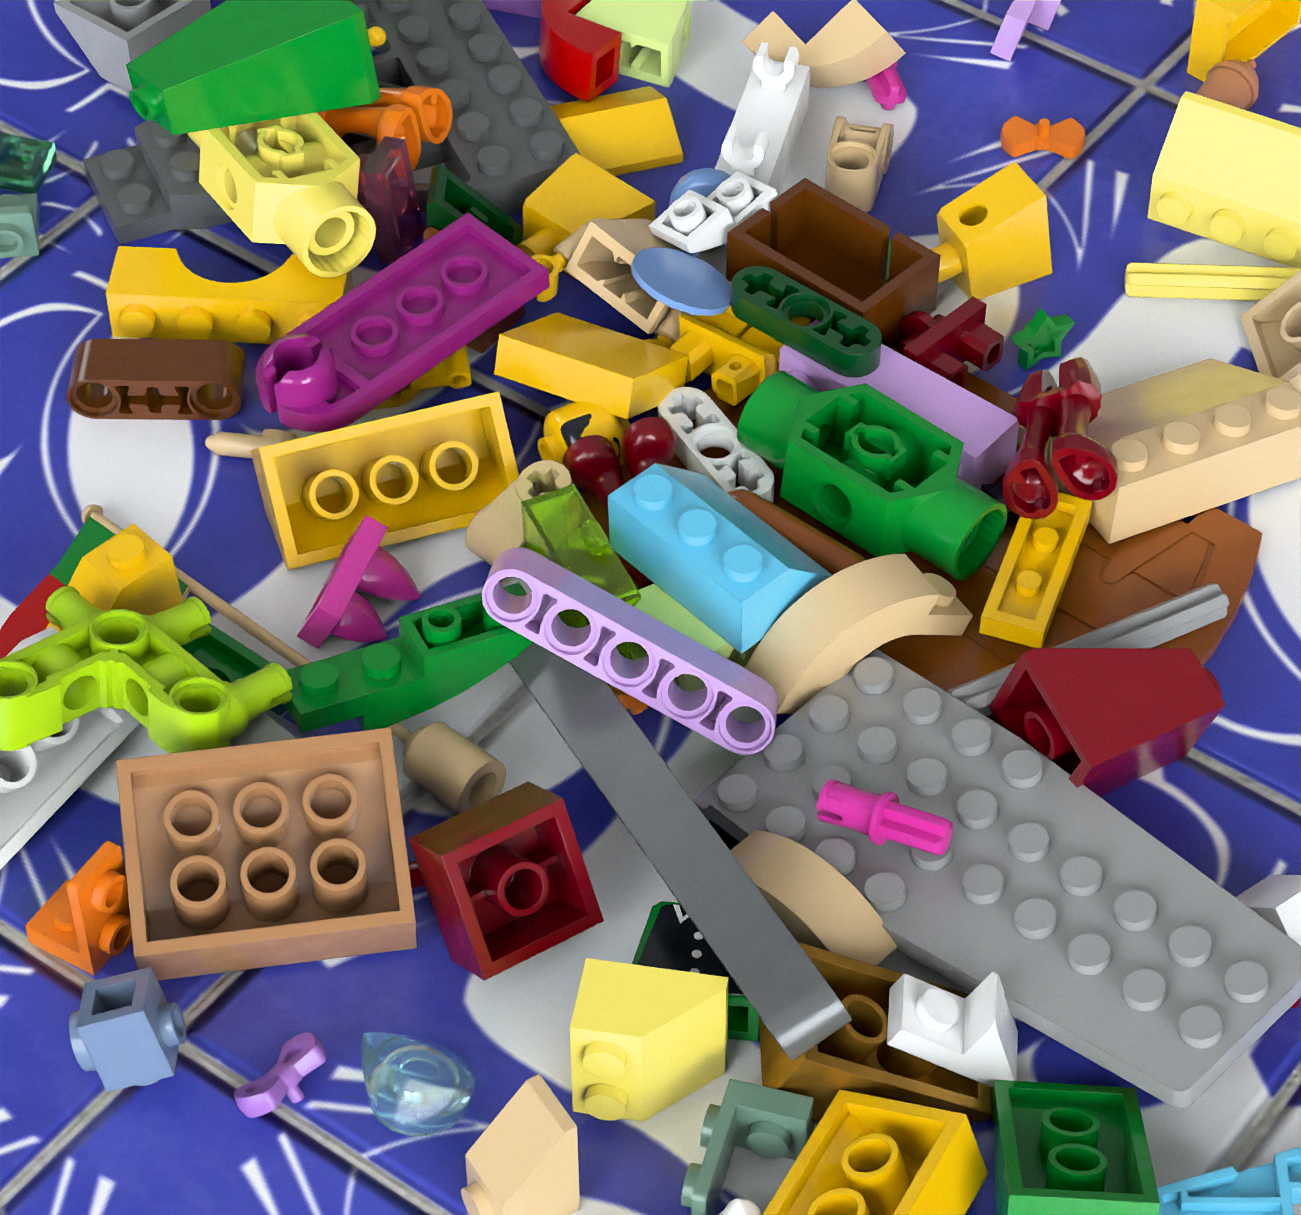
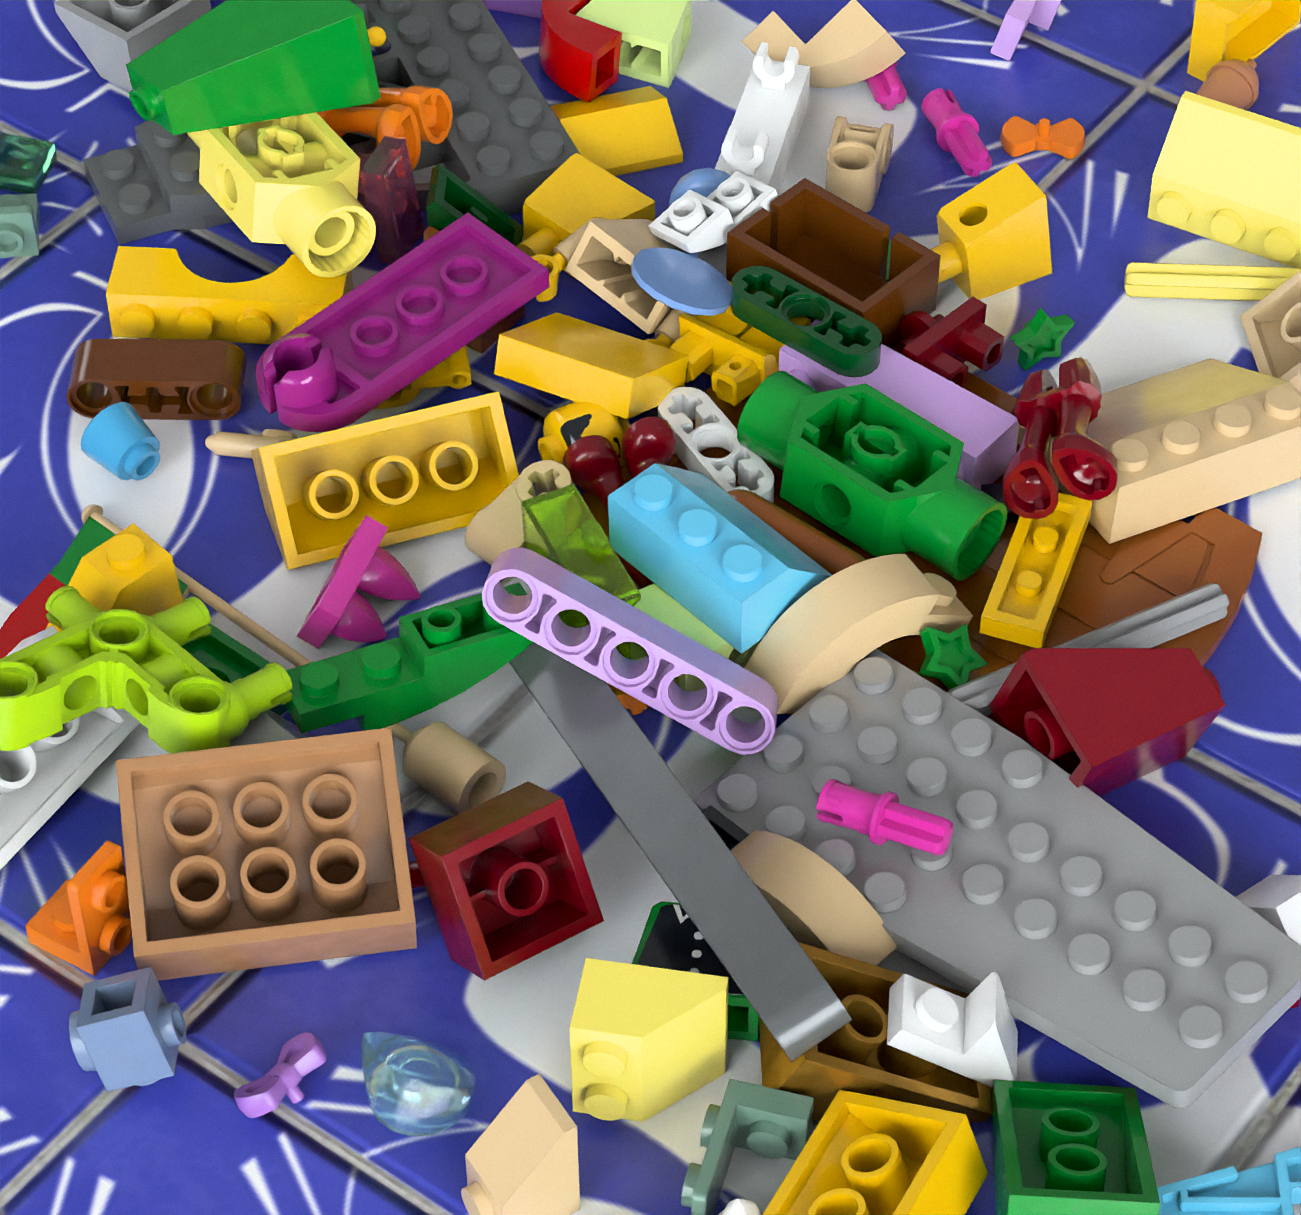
none -> dark azure hat [81,402,160,481]
none -> green piece [918,623,988,690]
none -> dark pink axle [921,88,992,177]

